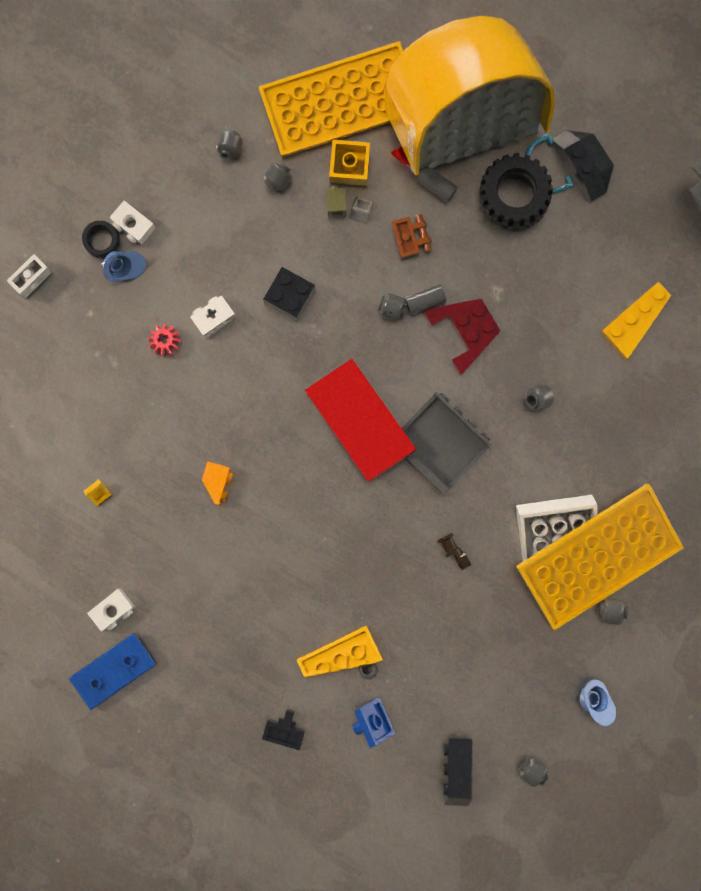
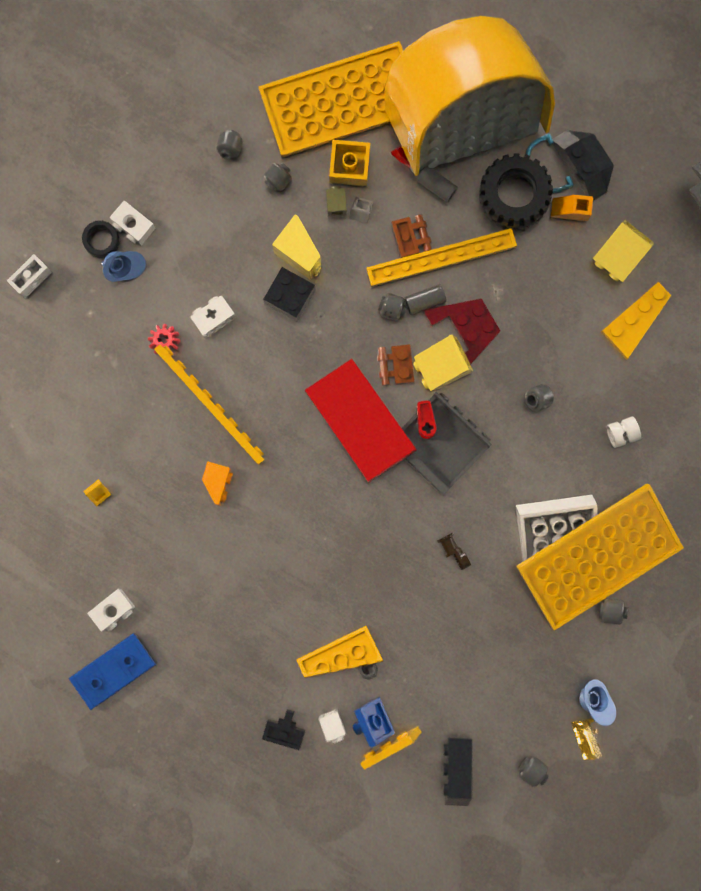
none -> yellow plate [154,344,264,465]
none -> light yellow slope [272,214,322,280]
none -> white brick [319,709,346,743]
none -> yellow wing [360,726,422,770]
none -> yellow plate [366,228,517,287]
none -> dark orange plate [377,344,414,386]
none -> light yellow slope [413,335,473,392]
none -> red piece [417,401,436,439]
none -> light orange slope [550,195,593,221]
none -> clear yellow plate [572,718,602,760]
none -> light yellow slope [593,220,654,282]
none -> white wheel [606,416,641,448]

